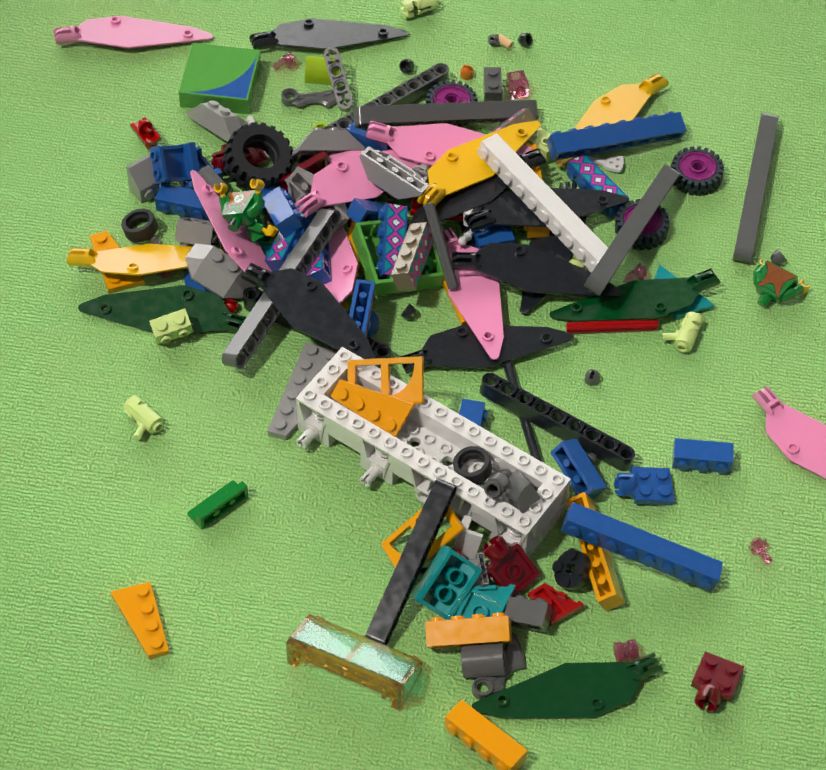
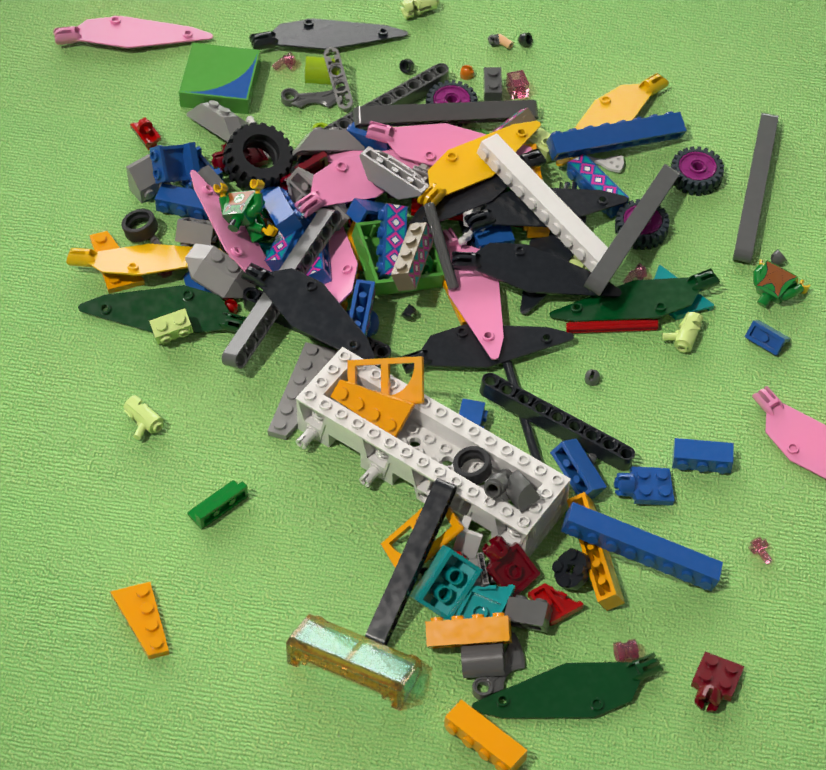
none -> blue panel [744,320,791,355]

